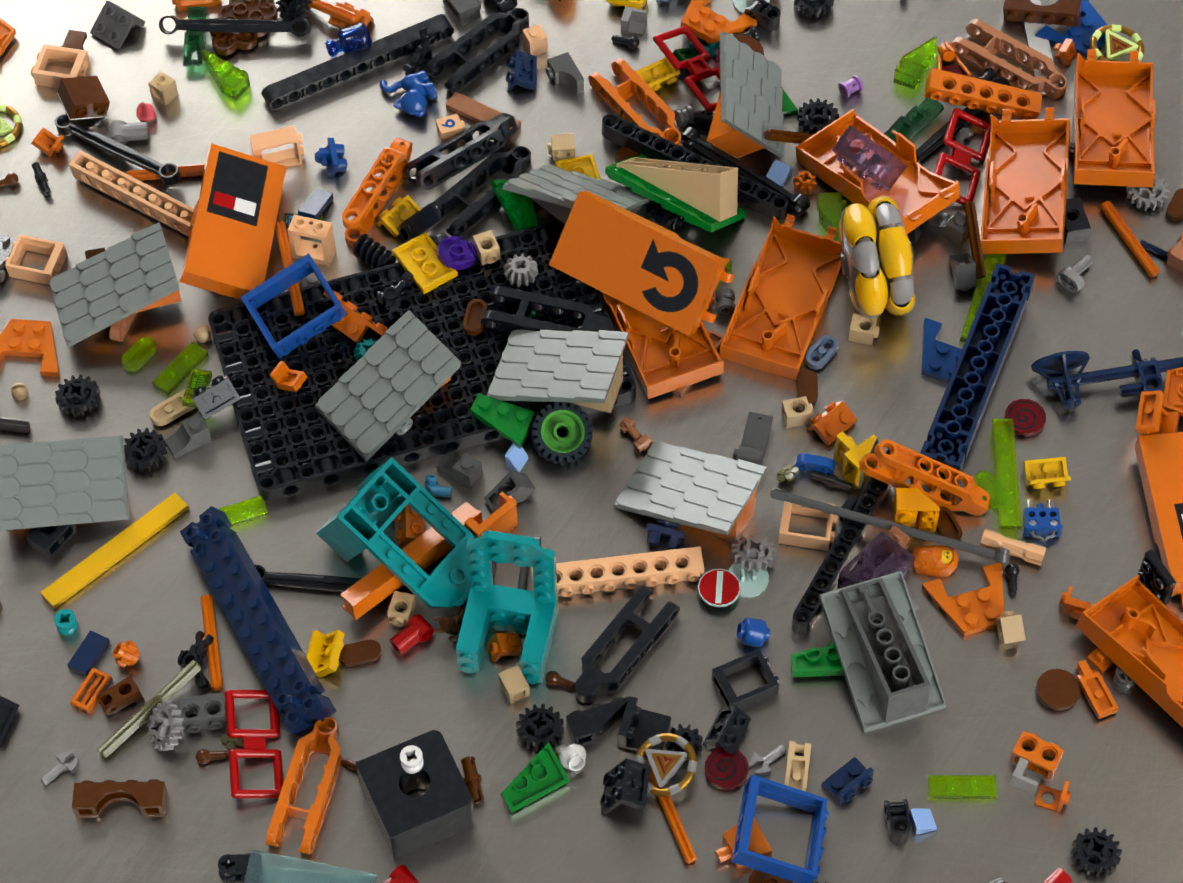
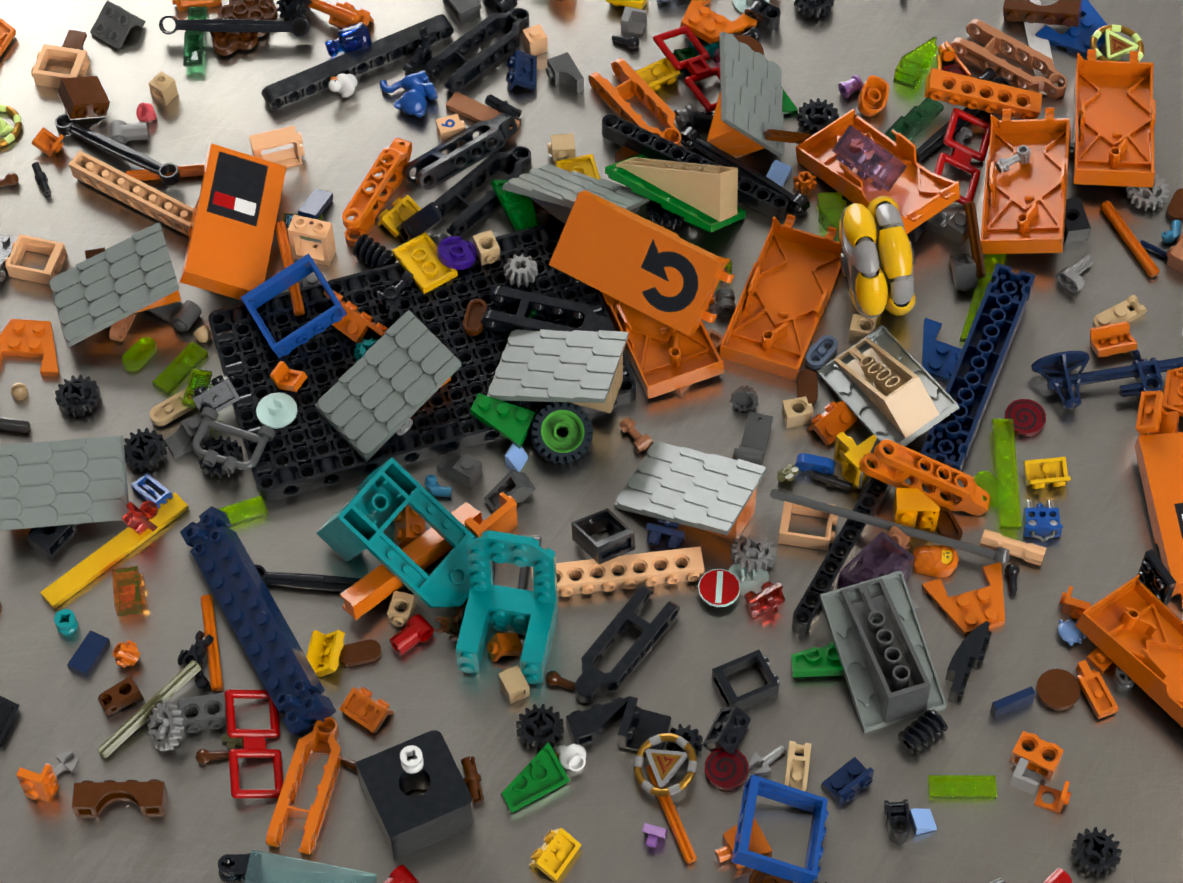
orange tile [70,667,112,714] -> none
clear neon green slope [202,49,250,100] -> none
blue hips [314,137,348,177] -> none
black bracket [600,758,650,815] -> none
blue head [737,617,770,647] -> none
black tile [839,494,858,522] -> none
tan brick [995,611,1026,644] -> none
orange tile [1053,38,1076,66] -> none
none -> orange bracket [16,763,59,802]
none -> clear orange brick [112,566,147,617]
none -> clear red hips [122,501,158,535]
none -> blue tile [131,473,173,510]
none -> dark grey door [147,300,202,331]
none -> dark grey bar [192,407,276,473]
none -> black gear [198,436,244,479]
none -> light aqua piece [256,393,298,429]
none -> white animal [328,73,357,97]
none -> orange bracket [339,687,394,733]
none -> black axle [485,94,522,120]
none -> yellow bracket [529,828,582,881]
none -> black window [571,508,635,564]
none -> medium lavender tile [642,823,668,848]
none -> dark grey piece [730,385,759,413]
none -> clear red hips [744,581,785,618]
none -> piece [817,325,959,453]
none -> orange piece [858,75,889,117]
none -> black piece [898,710,948,755]
none -> black slope [945,621,992,703]
none -> dark blue tile [990,686,1036,719]
none -> light grey bar [995,145,1031,173]
none -> medium blue piece [1058,618,1087,646]
none -> orange bracket [1090,321,1137,357]
none -> tan plate [1092,295,1147,328]
none -> dark azure arm [1161,220,1181,244]

